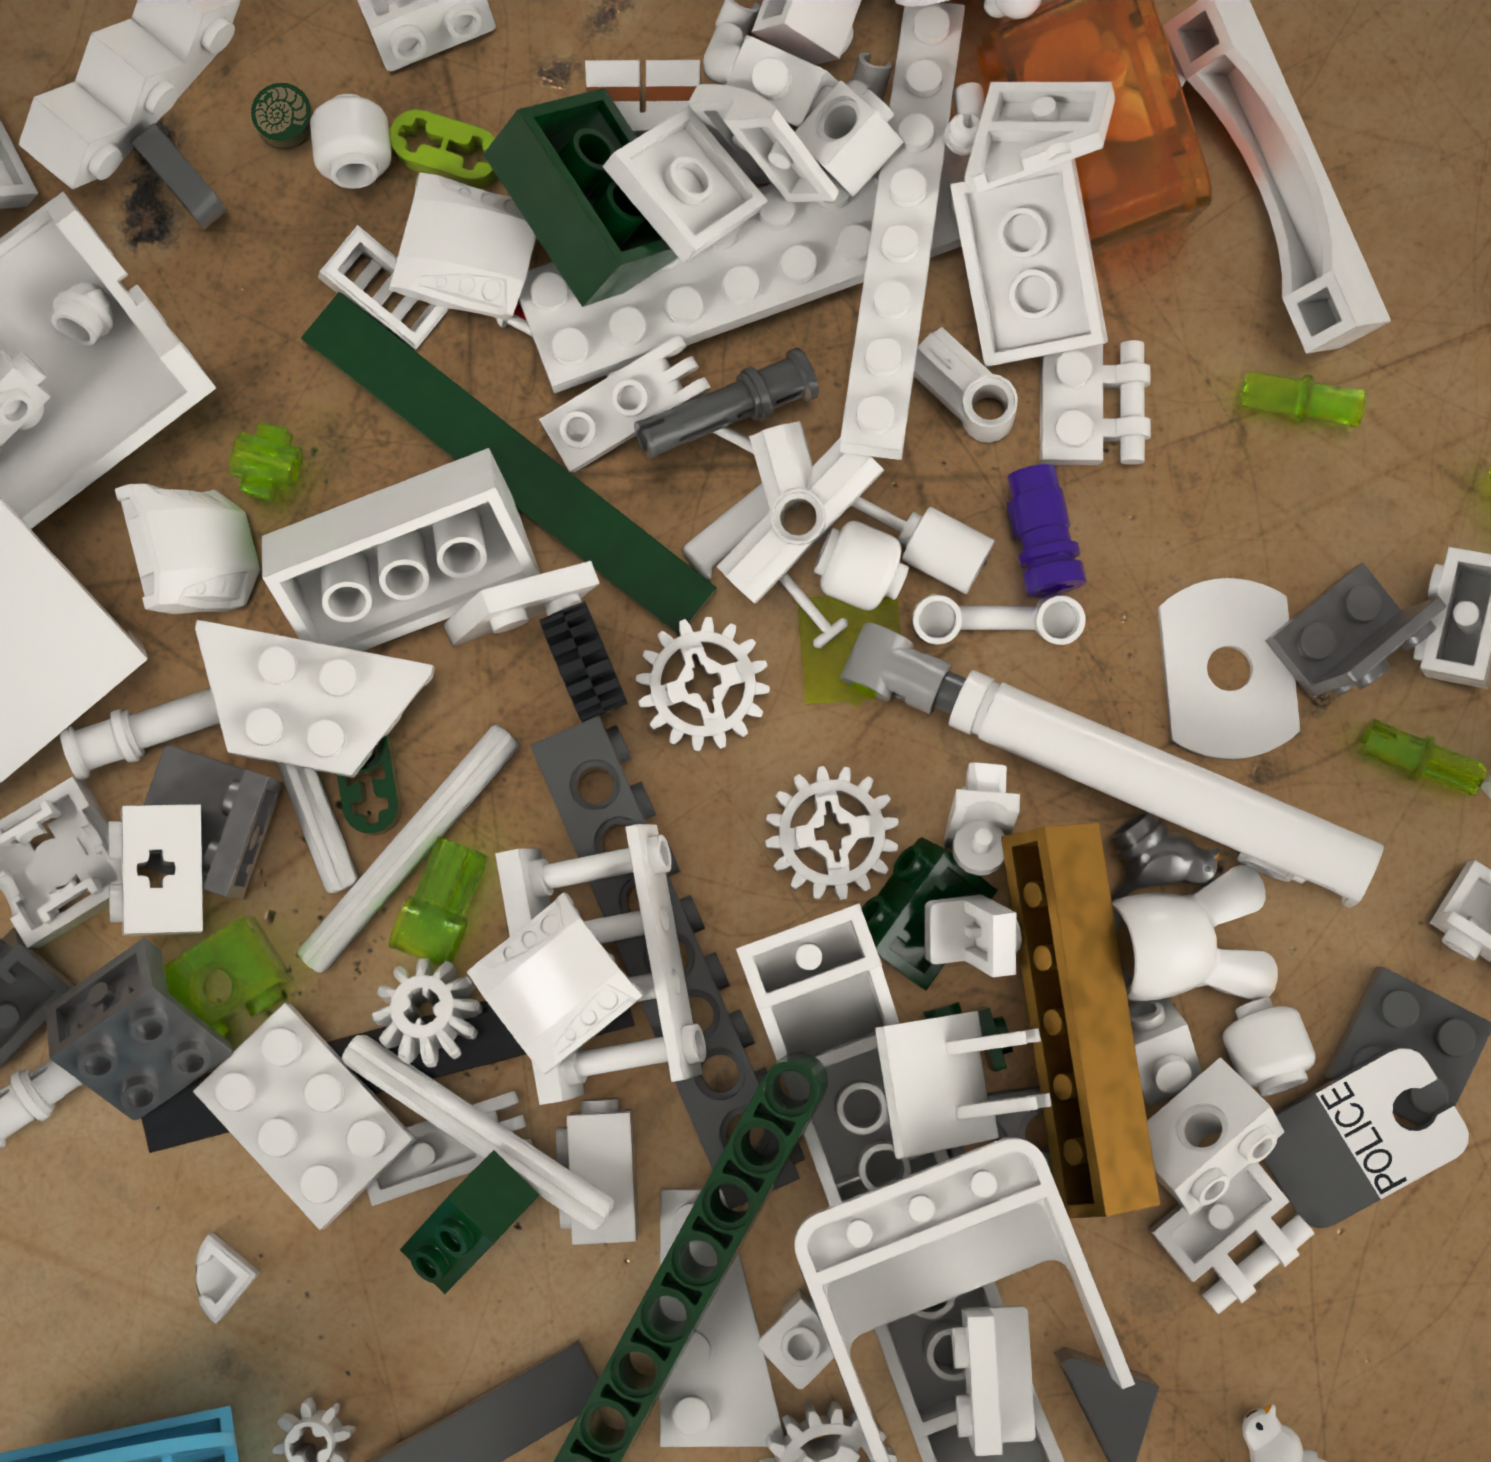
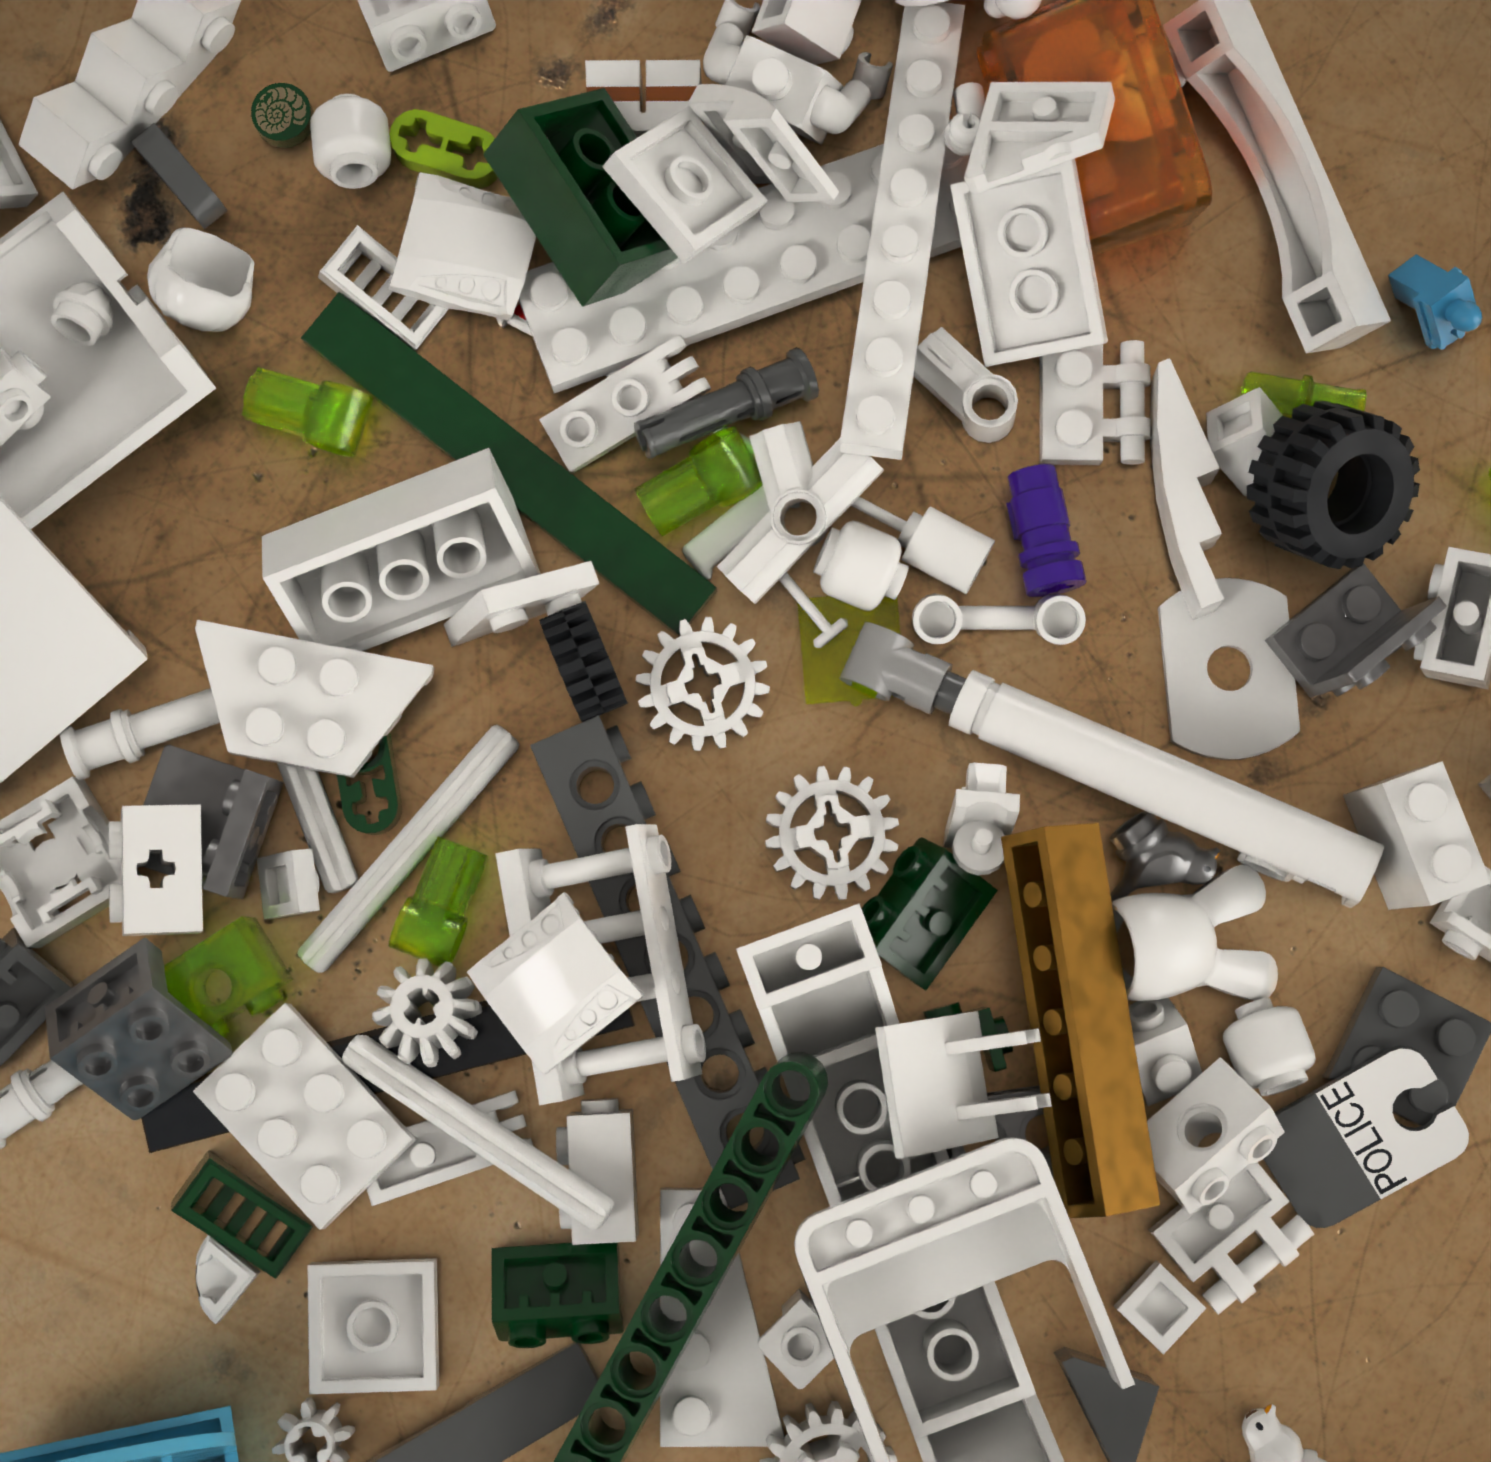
white slope [115,484,260,615] -> none
clear neon green gear [229,421,303,502] -> none
dark green brick [400,1150,540,1294] -> none
white brick [795,81,904,197] -> none
white bracket [925,895,1022,978] -> none
white bracket [952,1305,1036,1456] -> none
clear neon green axle [1358,718,1486,796] -> none
none -> white hair [147,227,254,332]
none -> dark green slope [171,1151,313,1279]
none -> clear neon green piece [242,367,374,458]
none -> white plate [257,849,320,919]
none -> white plate [307,1258,439,1394]
none -> dark green bracket [492,1242,624,1348]
none -> clear neon green piece [634,426,763,537]
none -> white plate [1114,1261,1206,1355]
none -> white slope [1150,358,1224,620]
none -> white panel [1206,387,1283,496]
none -> black tyre [1246,401,1420,569]
none -> white brick [1343,761,1491,910]
none -> dark azure piece [1388,254,1482,350]

